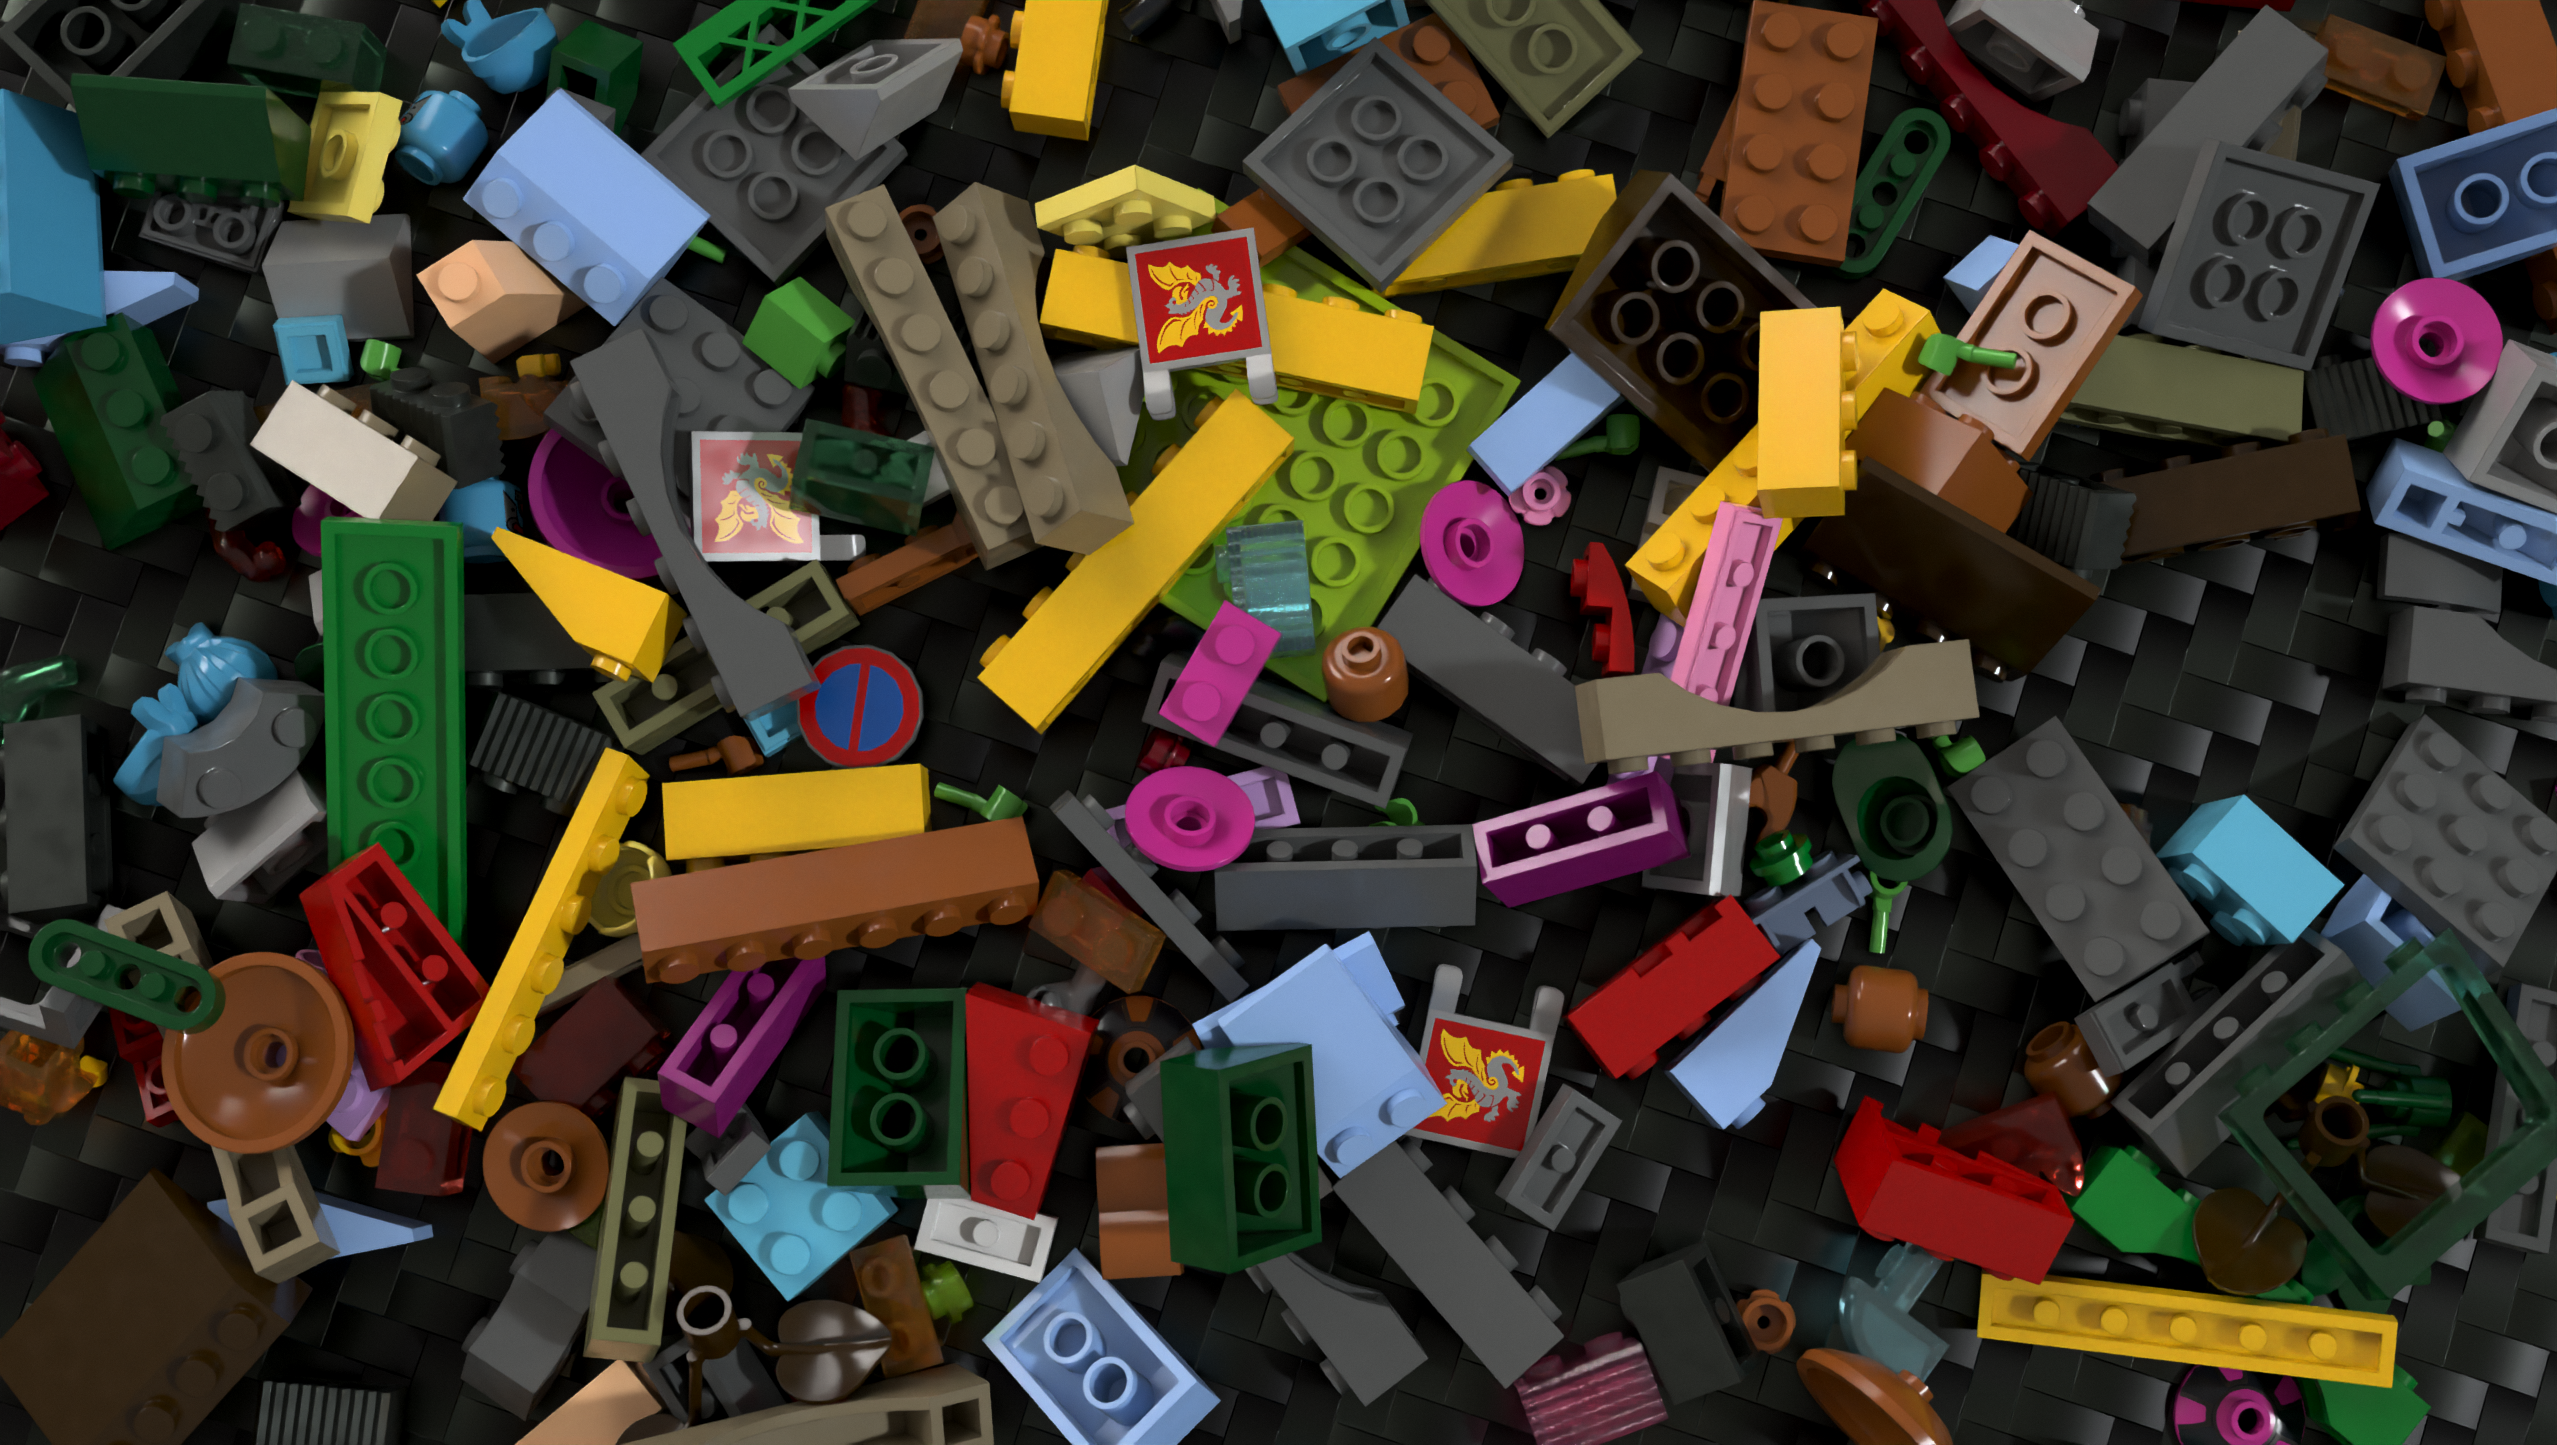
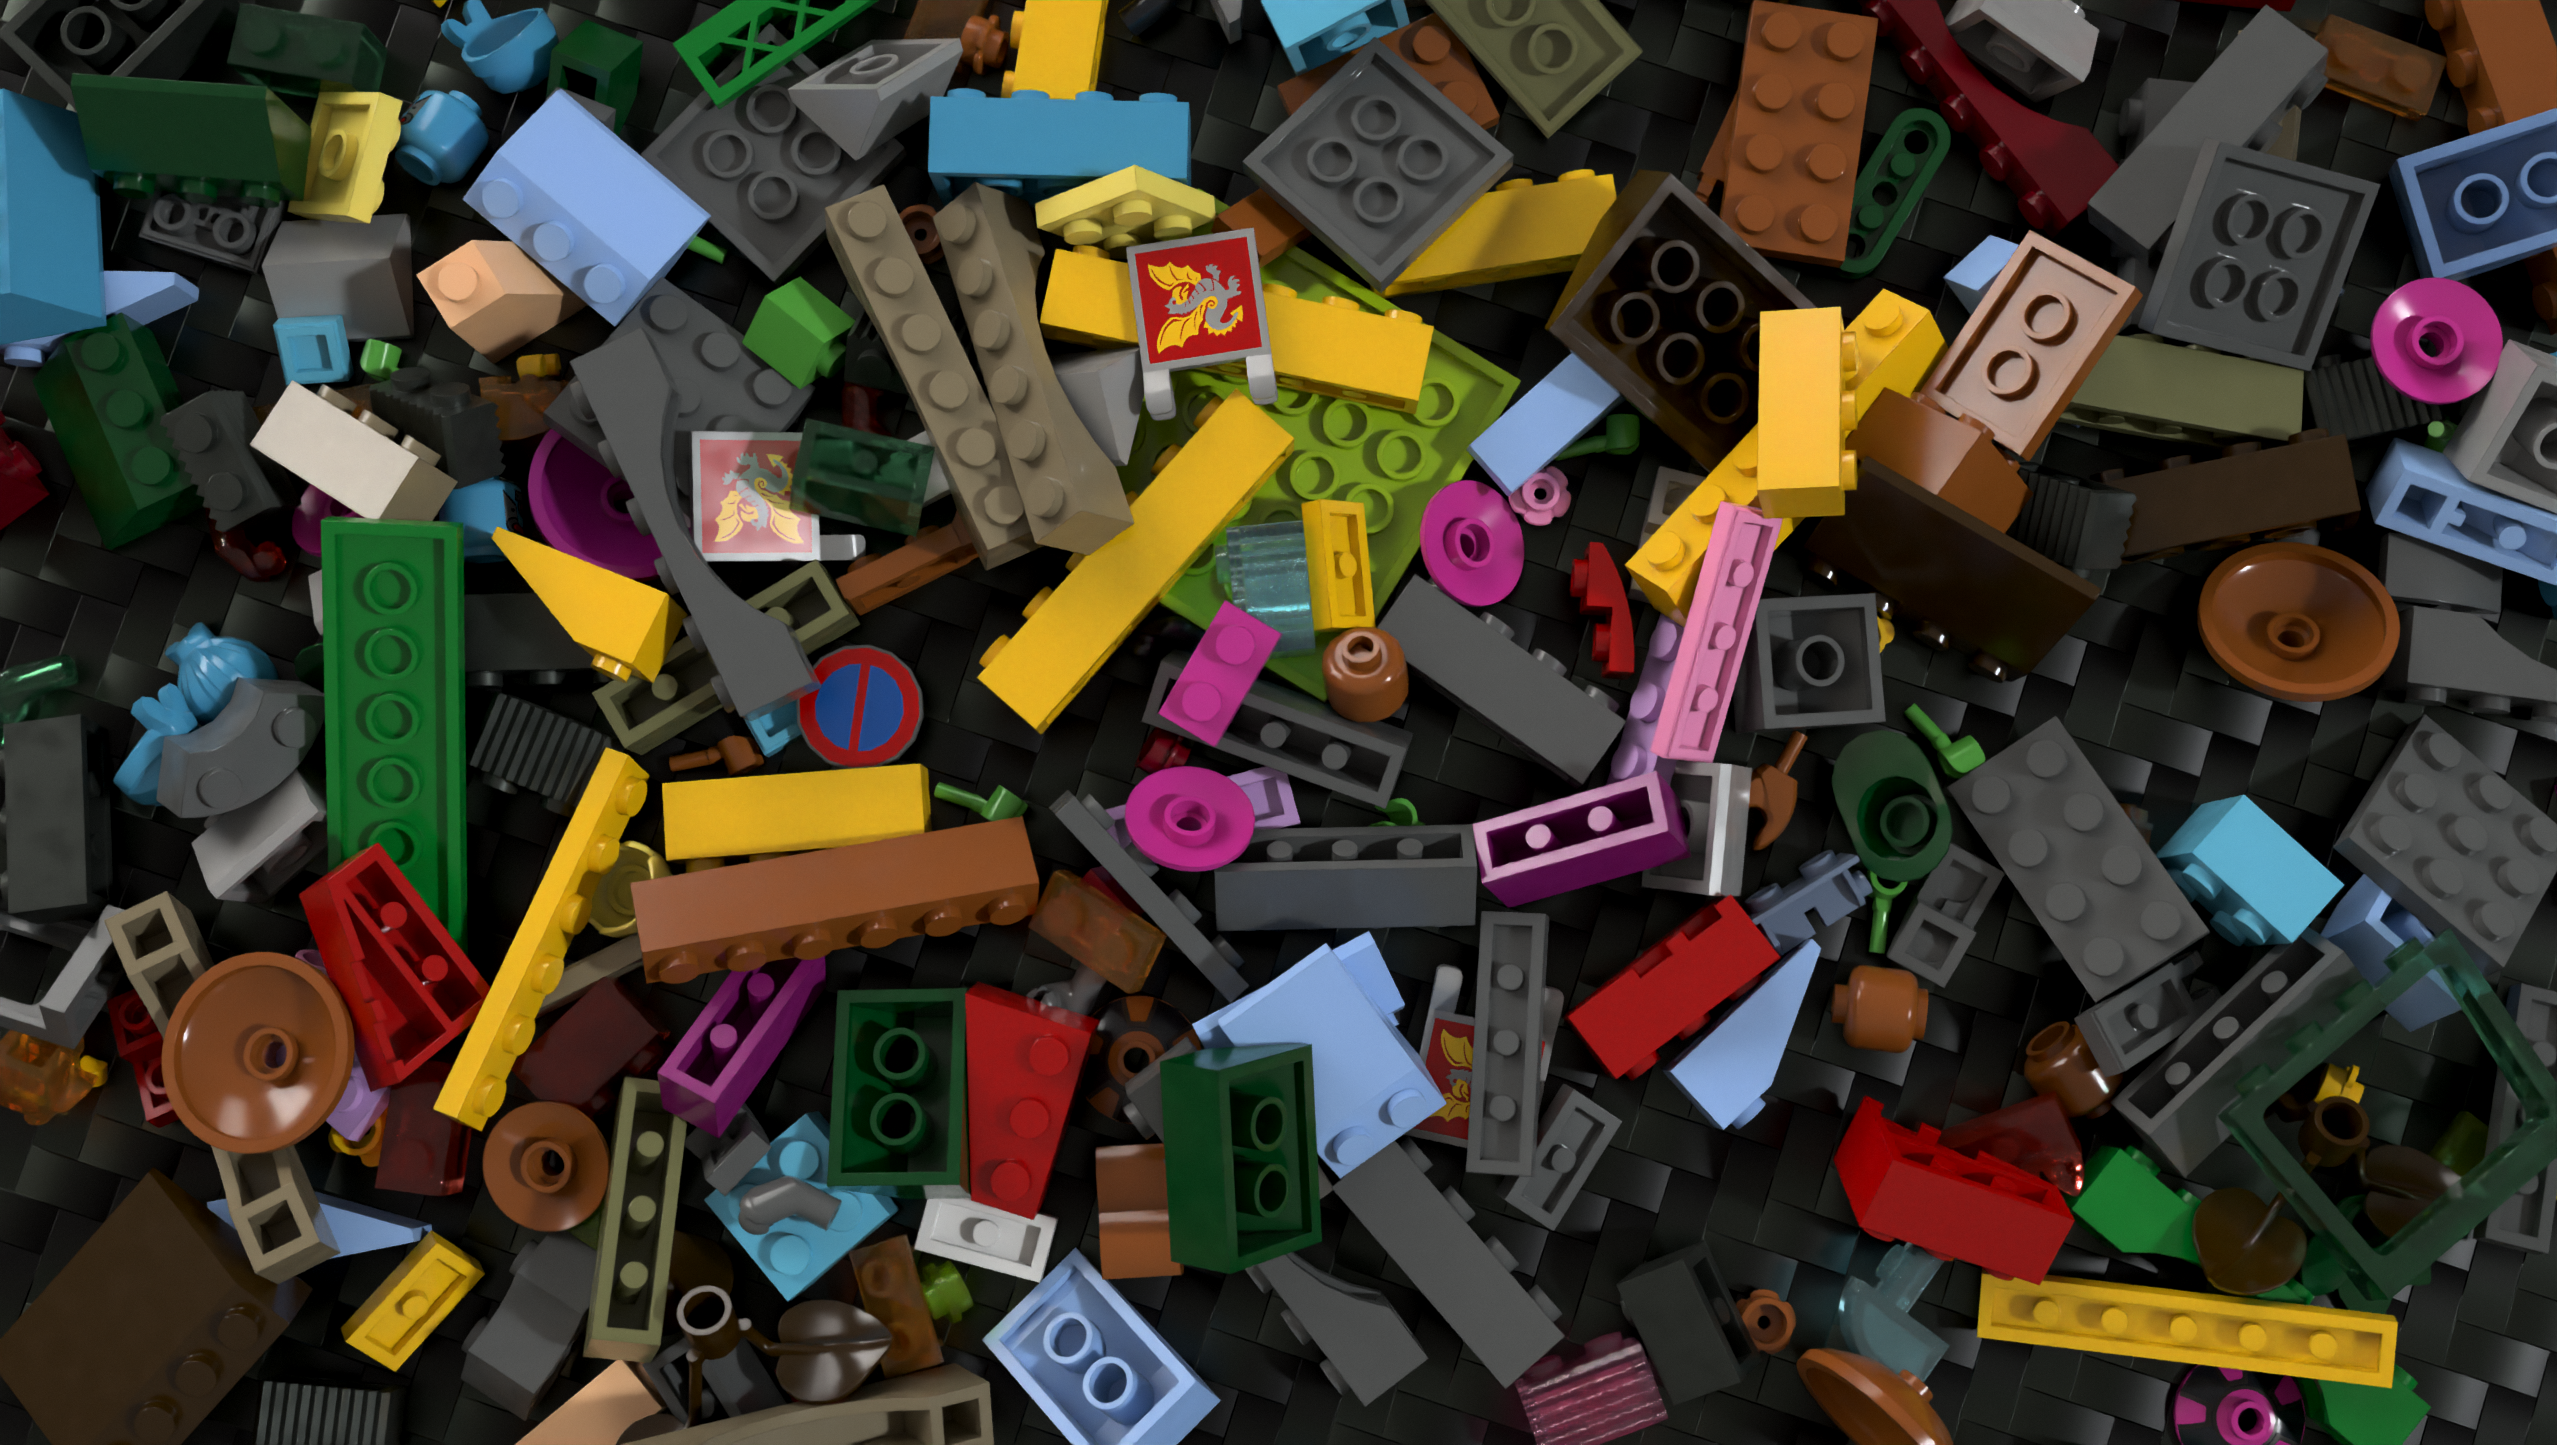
dark green plate [28,919,226,1035] -> none
dark tan arch [1575,639,1979,775] -> none
green plate [1749,830,1813,887] -> none
bright green hand [1918,333,2017,376] -> none
dark green plant [2283,1044,2452,1150] -> none
none -> yellow plate [340,1230,485,1372]
none -> dark grey arm [738,1176,842,1235]
none -> dark azure slope [928,88,1191,208]
none -> yellow plate [1301,499,1376,632]
none -> dark grey plate [1466,911,1549,1177]
none -> dark grey slope [1886,841,2005,988]
none -> dark orange dish [2197,542,2400,702]

